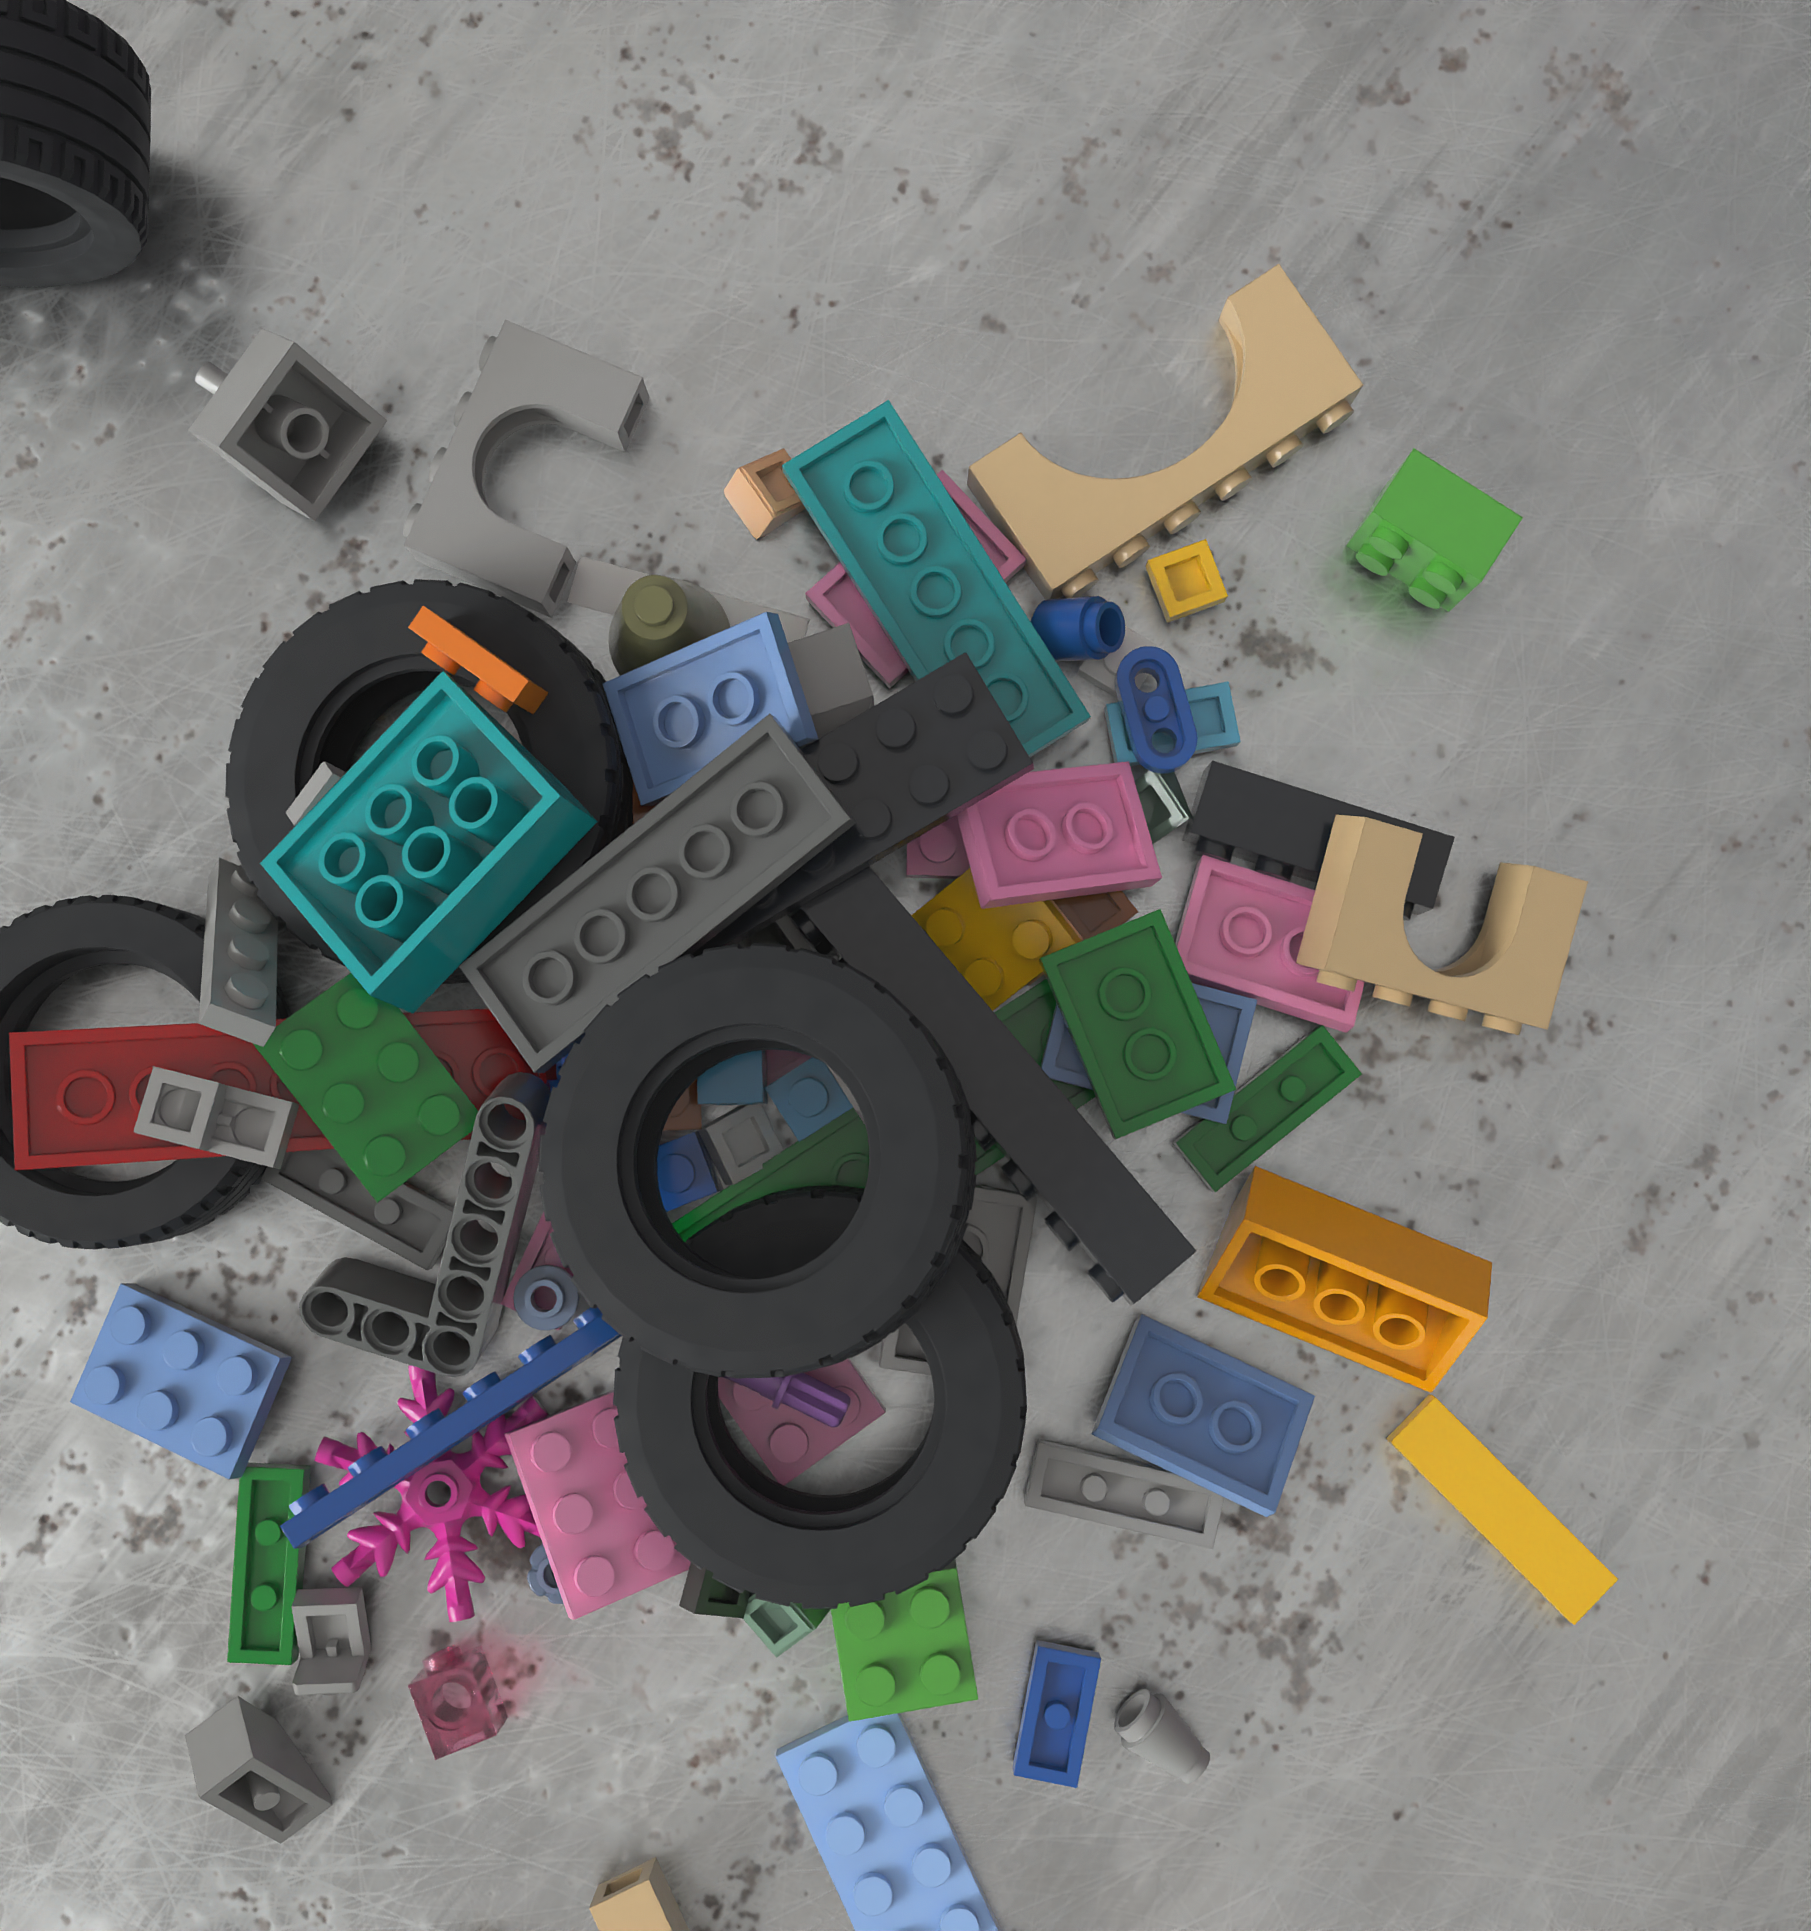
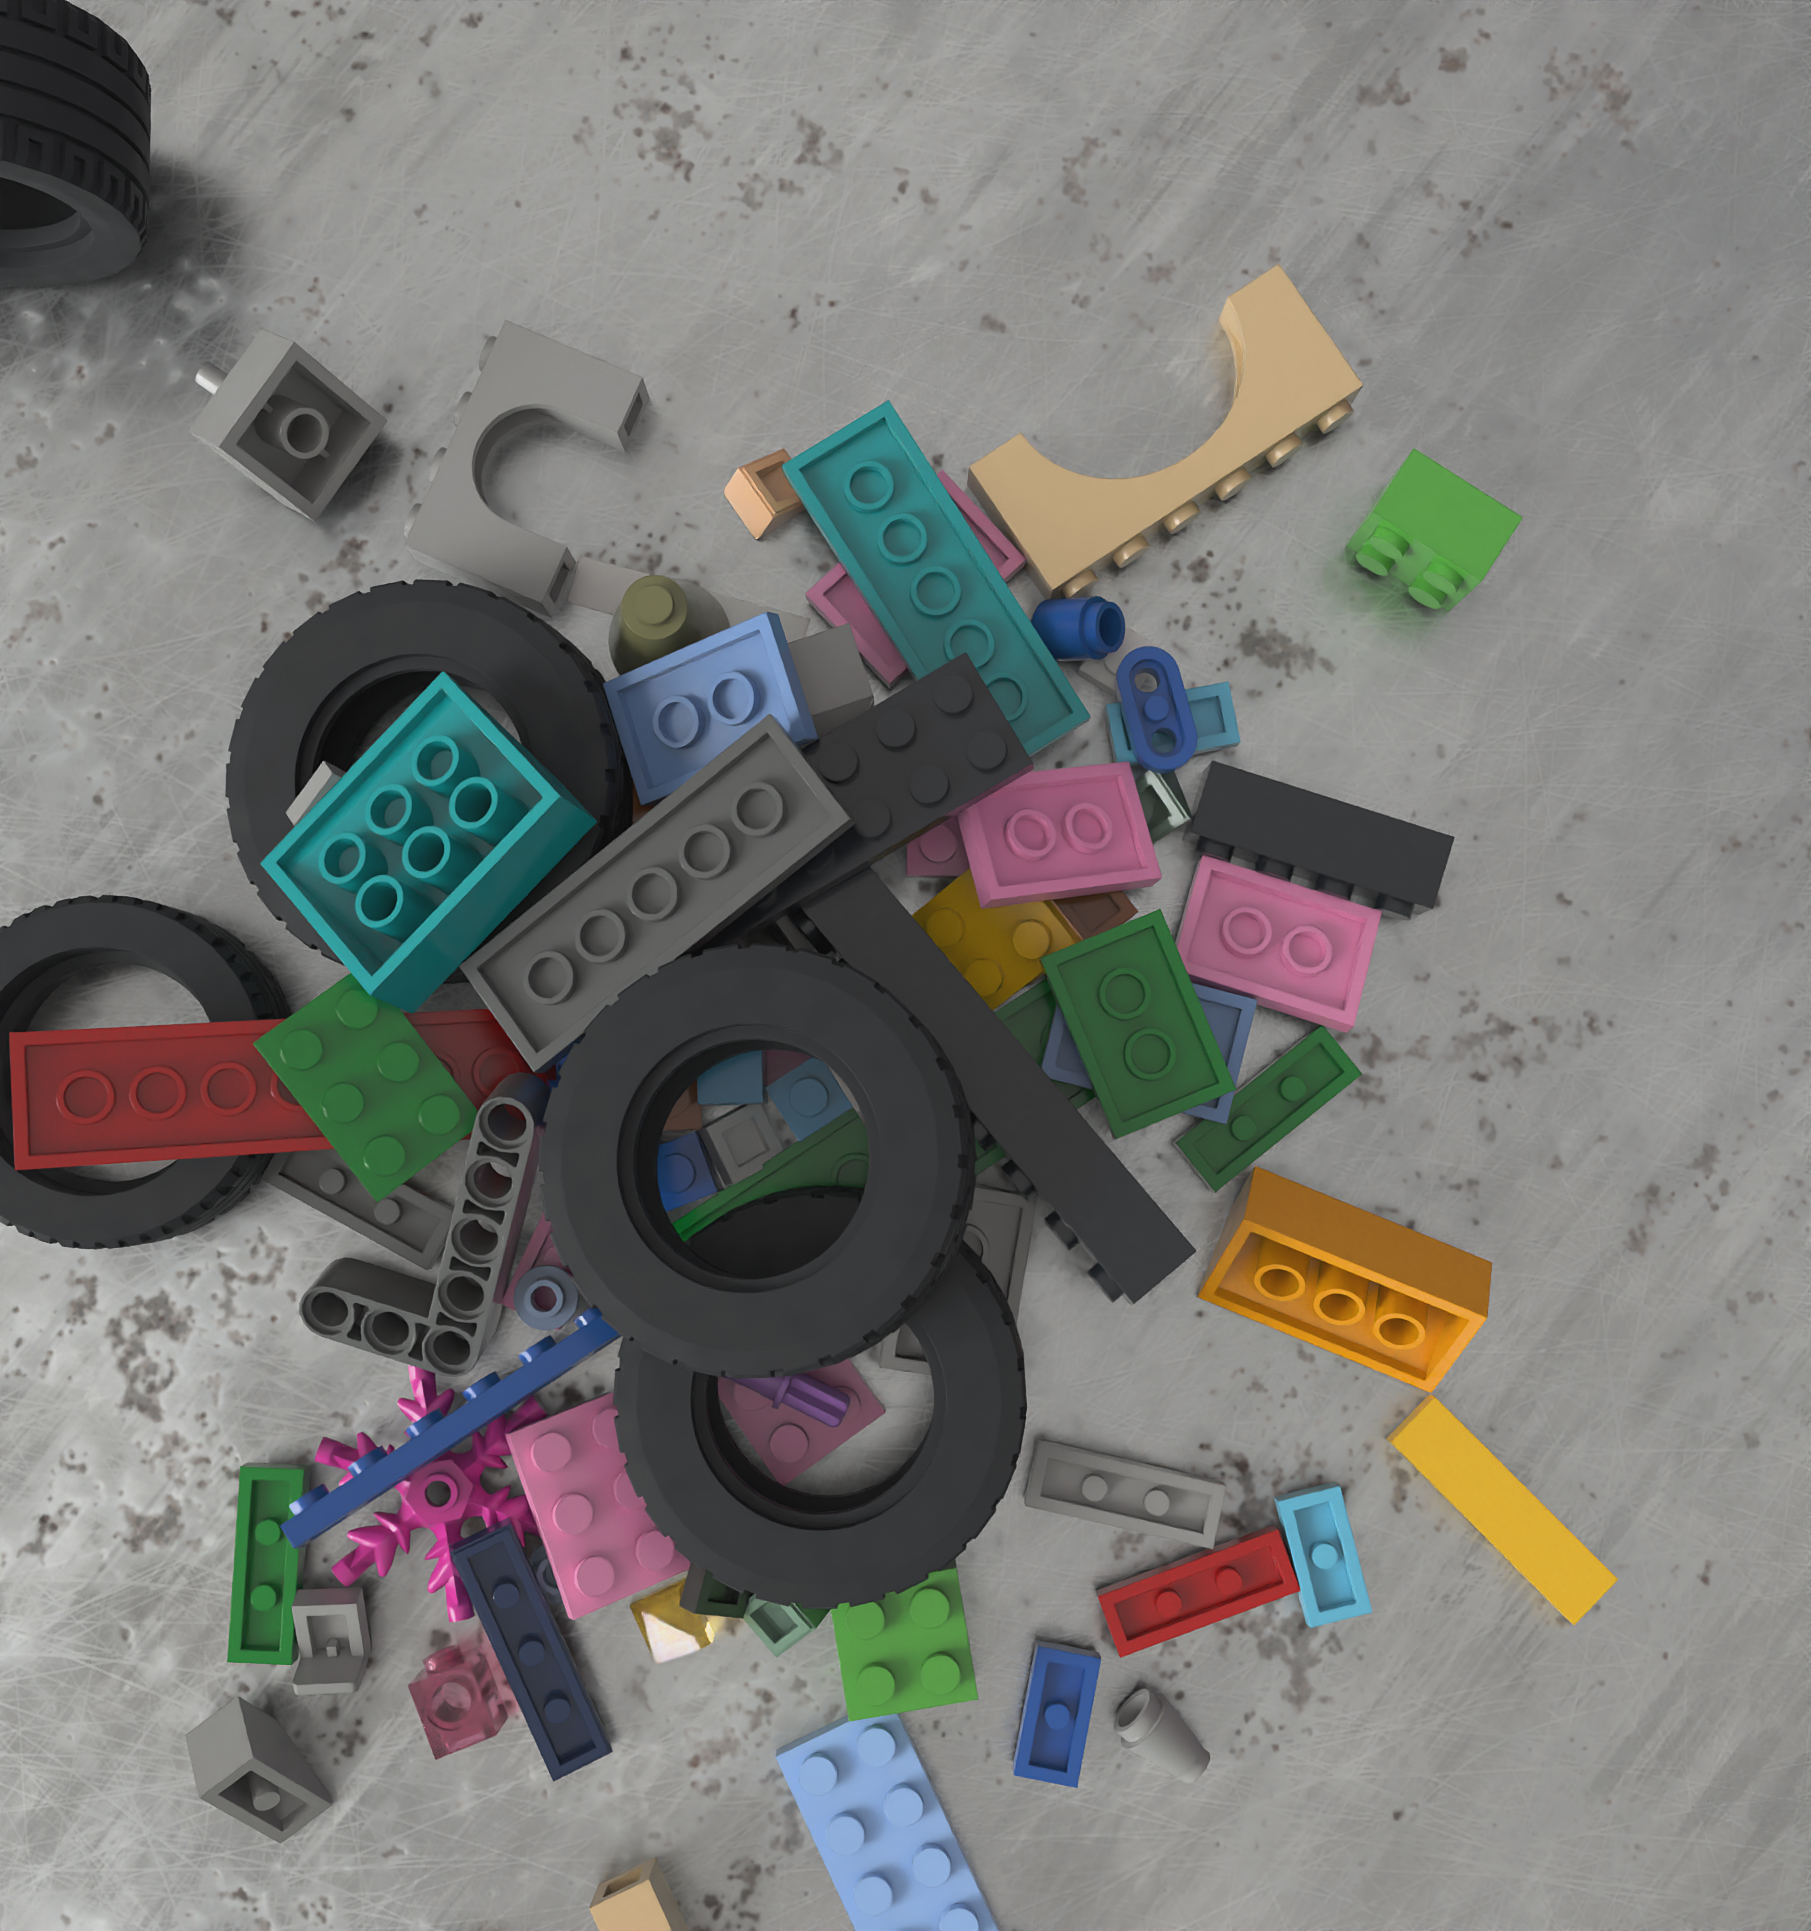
medium blue plate [70,1283,292,1479] -> none
light grey slope [133,1066,300,1169] -> none
light grey plate [198,858,278,1047] -> none
orange plate [408,606,548,714] -> none
medium blue plate [1091,1314,1315,1517] -> none
yellow plate [1145,539,1228,623] -> none
tan arch [1296,815,1588,1035] -> none
none -> dark blue tile [449,1517,613,1782]
none -> clear yellow slope [629,1577,714,1664]
none -> red plate [1096,1525,1301,1658]
none -> medium azure plate [1274,1481,1372,1628]

